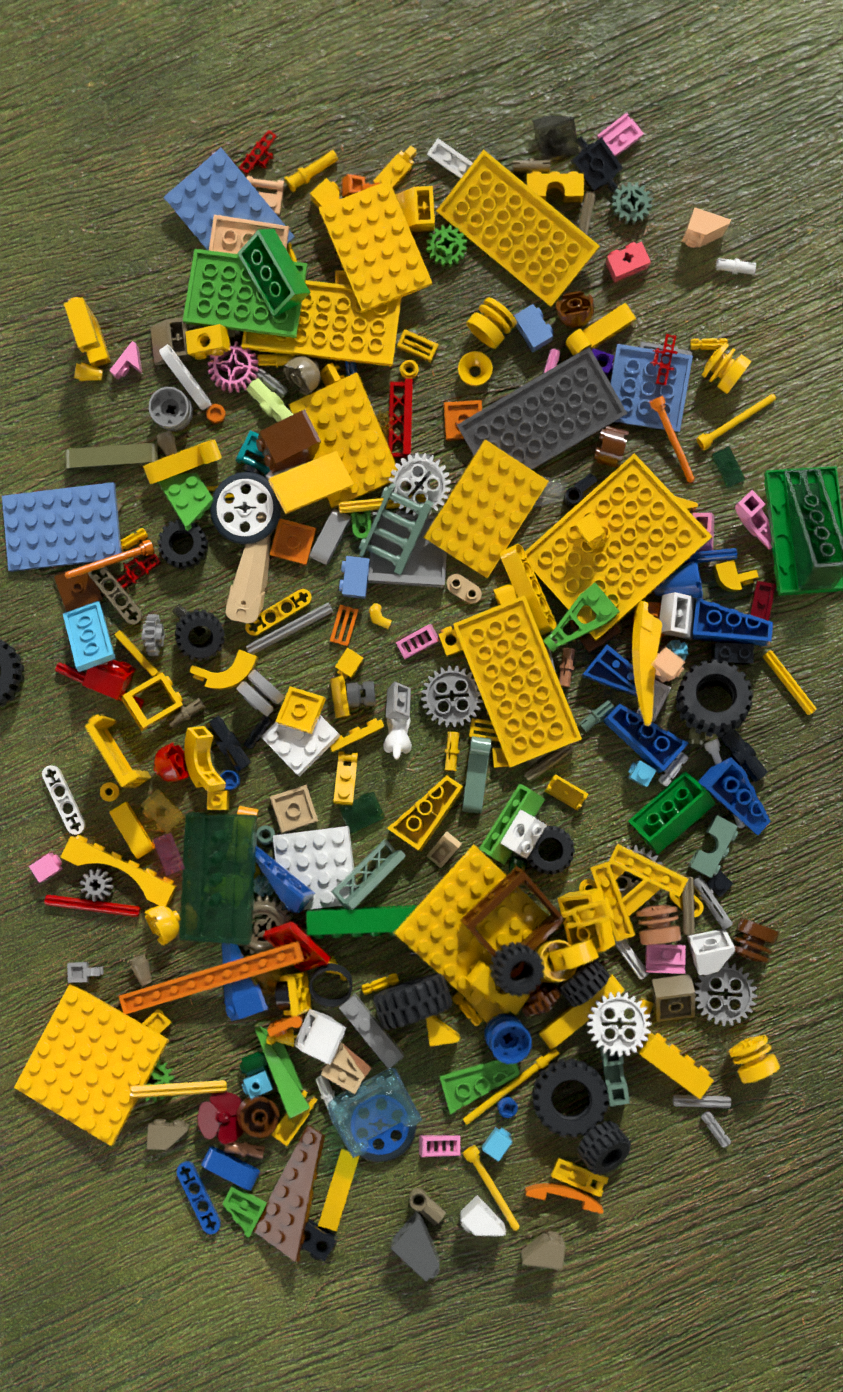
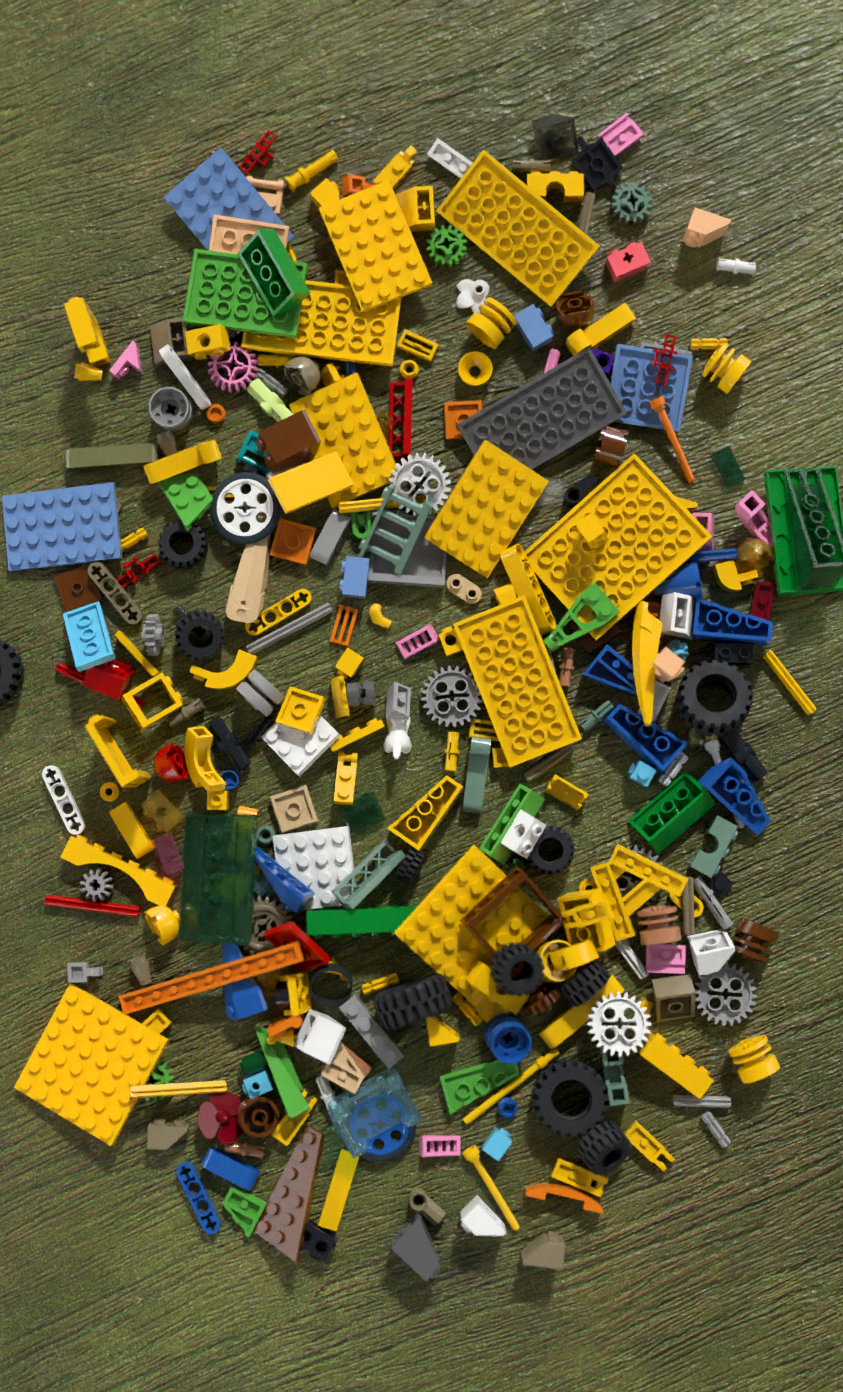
bright pink brick [29,853,63,883] -> none
orange piece [65,539,154,579] -> none
tan slope [426,832,462,868] -> none
yellow piece [696,394,776,450] -> none
none -> black tyre [394,847,425,884]
none -> white plate [456,279,490,314]
none -> yellow hinge [624,1120,675,1171]
none -> clear yellow cylinder [734,537,774,573]

